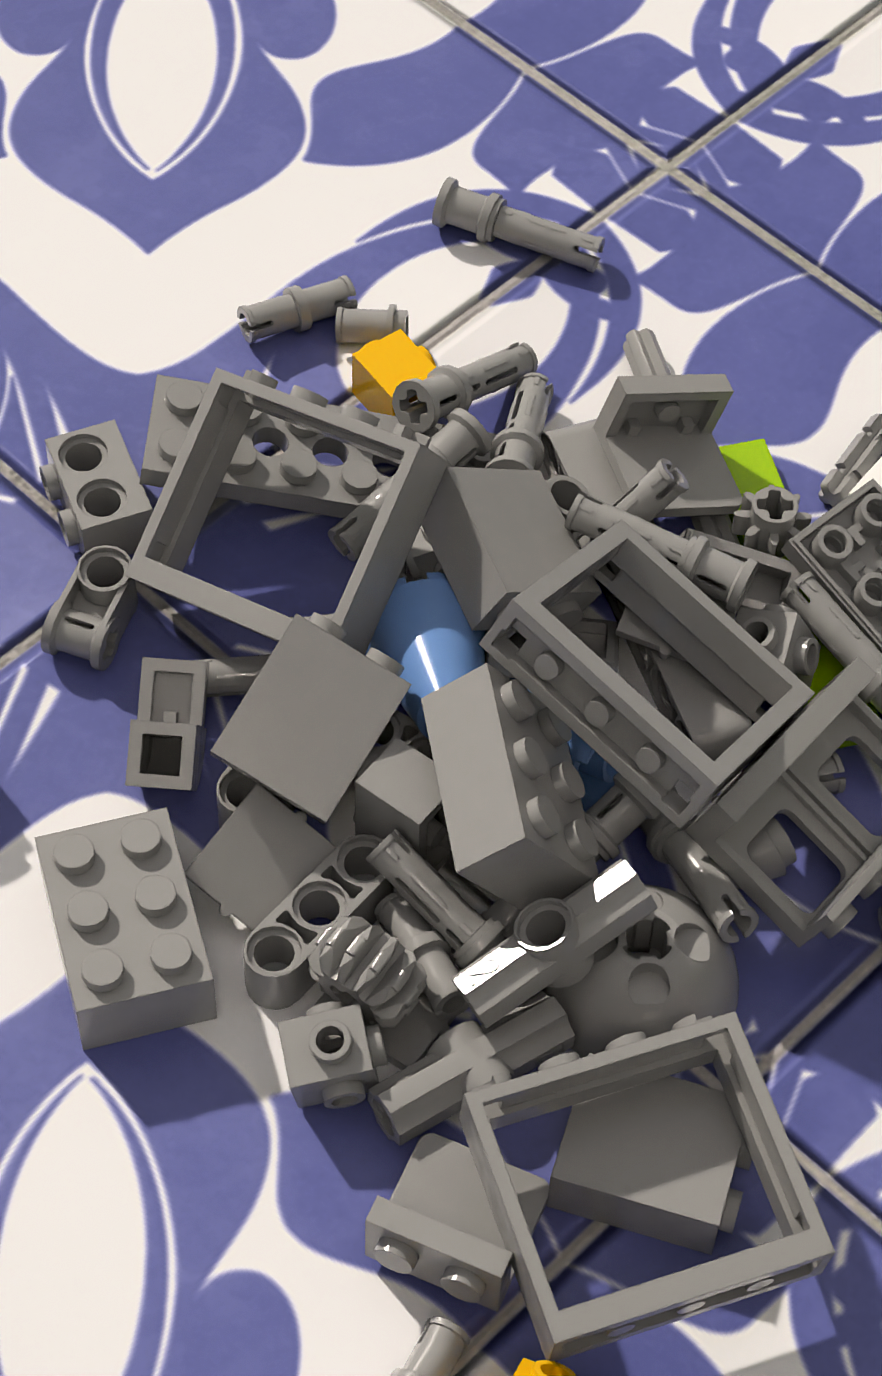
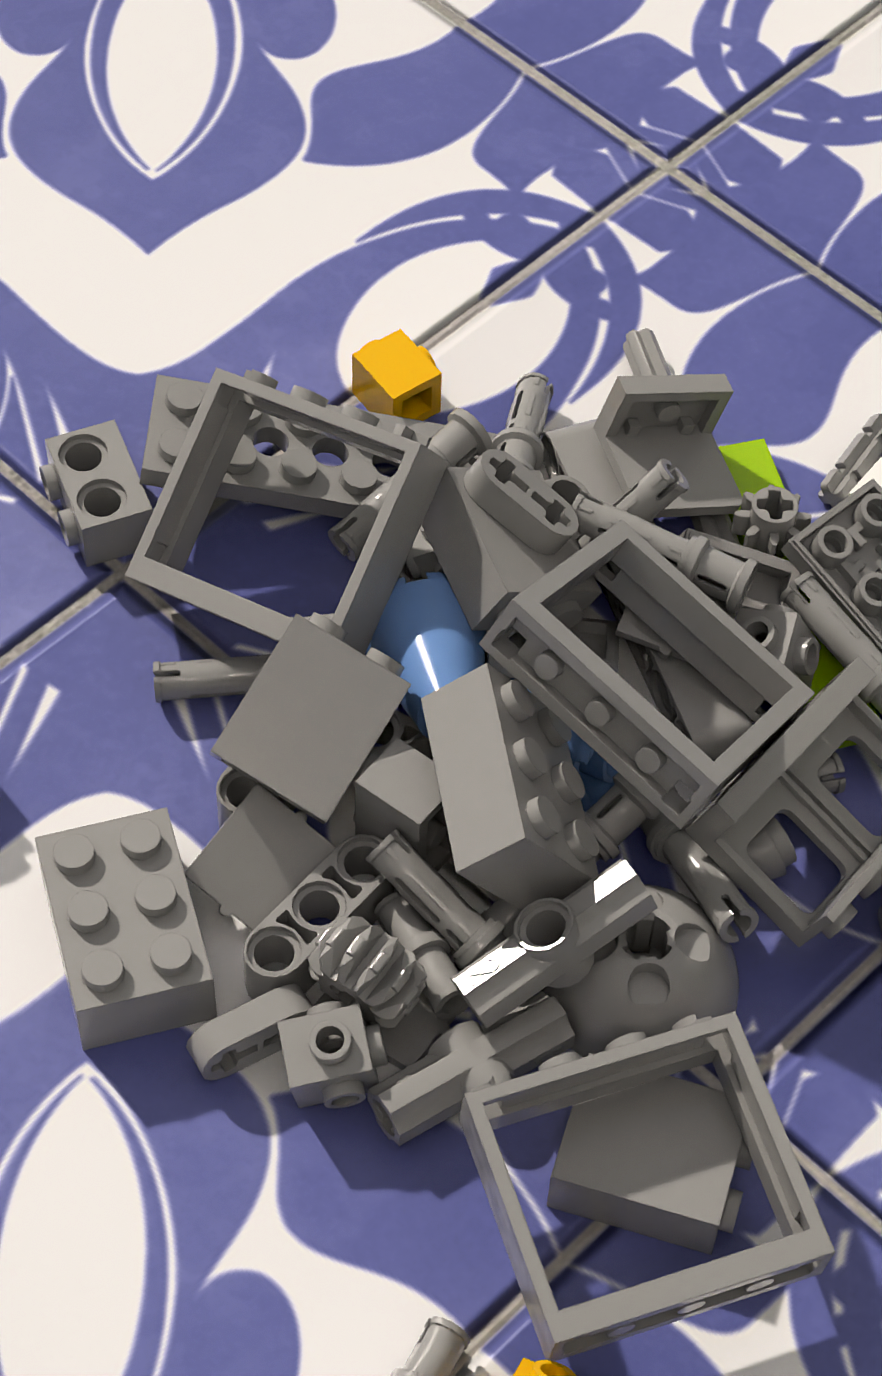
light grey piece [41,545,138,671] -> none
light grey brick [125,657,209,791] -> none
light grey pin [237,275,358,343] -> none
light grey pin [335,304,409,344] -> none
light grey bracket [365,1133,549,1312] -> none
light grey pin [392,342,538,433] -> none
light grey pin [432,177,605,273] -> none
none -> light grey beam [186,984,313,1080]
none -> light grey beam [463,449,579,555]

